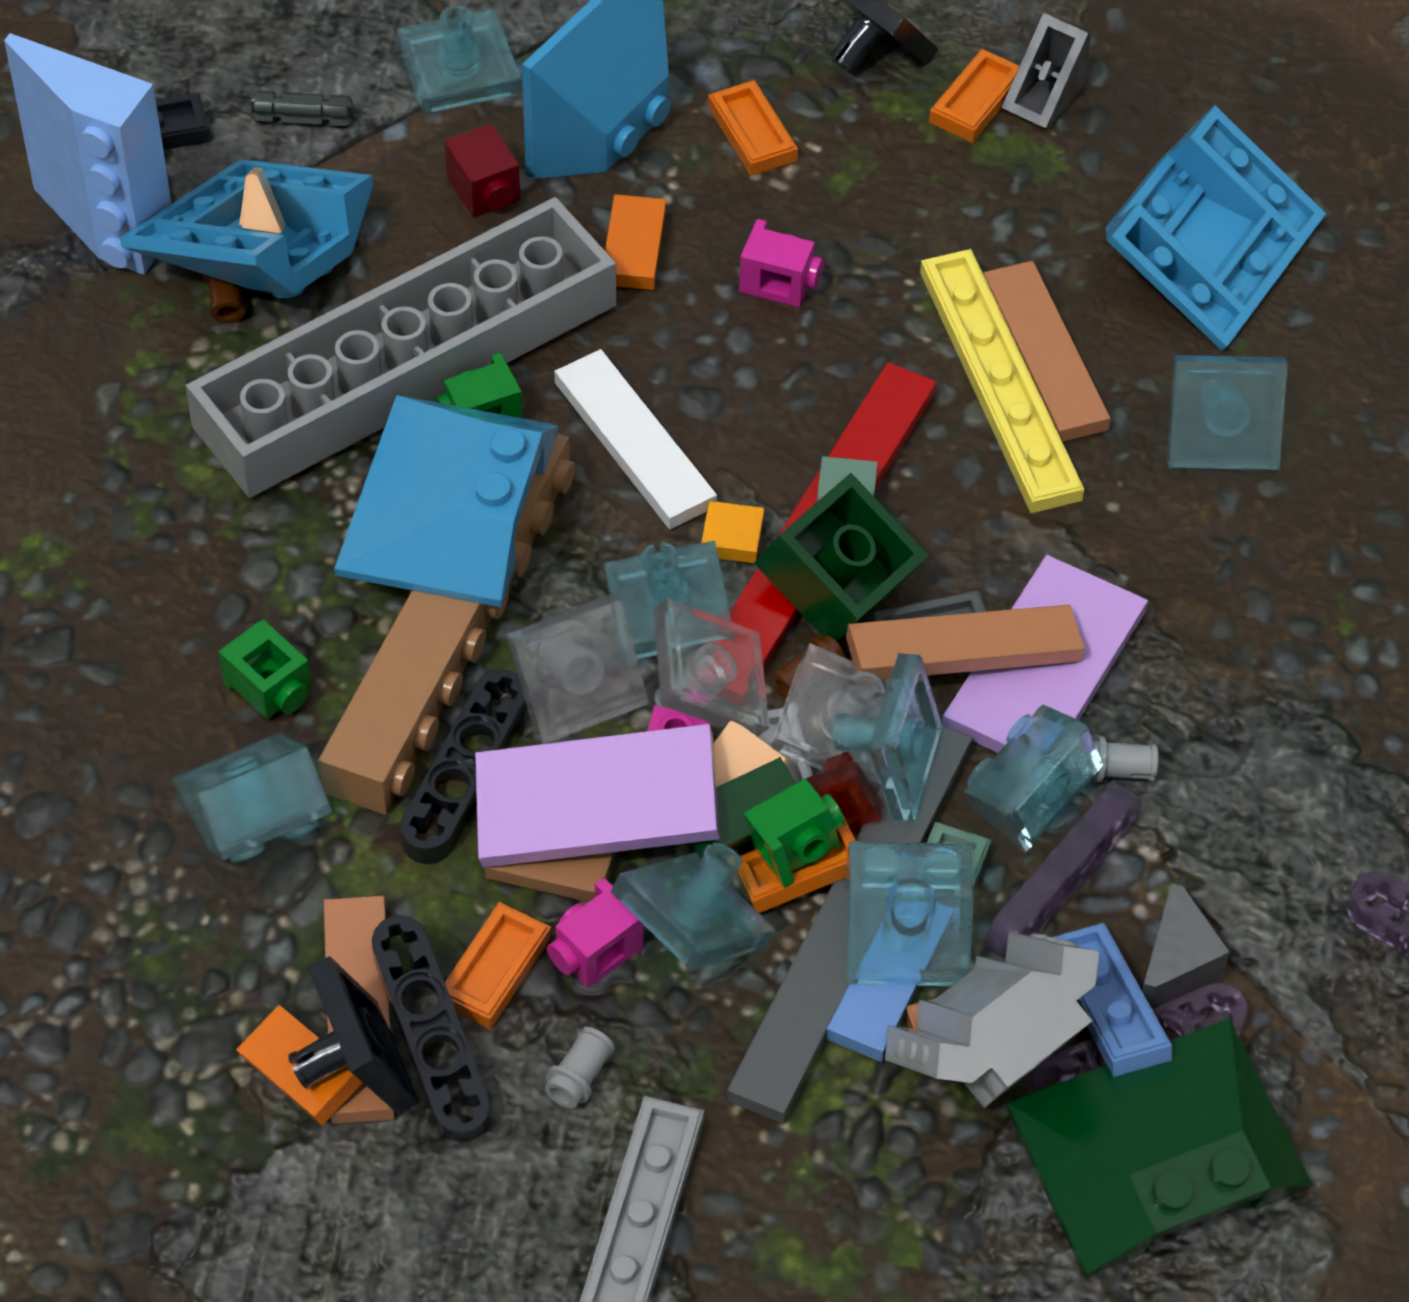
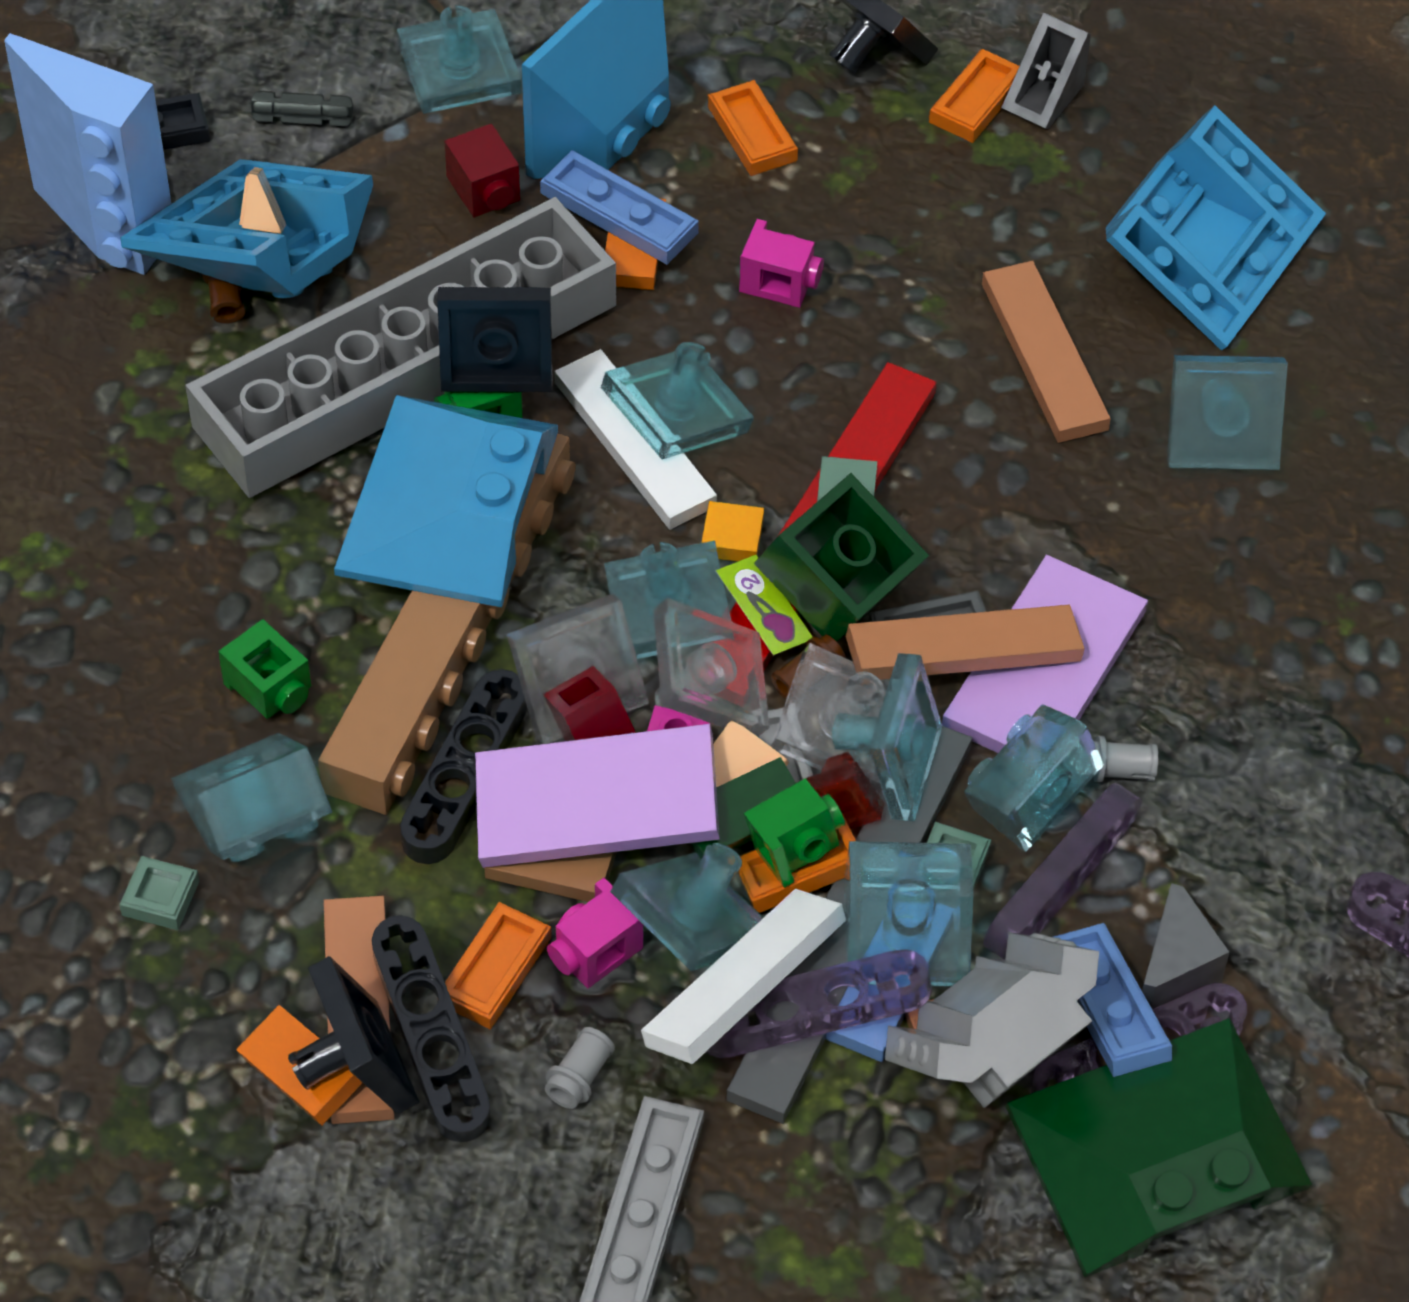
light yellow tile [920,249,1084,513] -> none
none -> sand green tile [119,856,200,930]
none -> black tile [437,287,552,392]
none -> medium blue tile [540,150,699,265]
none -> dark red brick [543,666,636,741]
none -> clear light blue tile [600,342,754,460]
none -> white tile [641,889,846,1064]
none -> clear purple beam [706,949,932,1058]
none -> lime sticker [715,555,813,655]

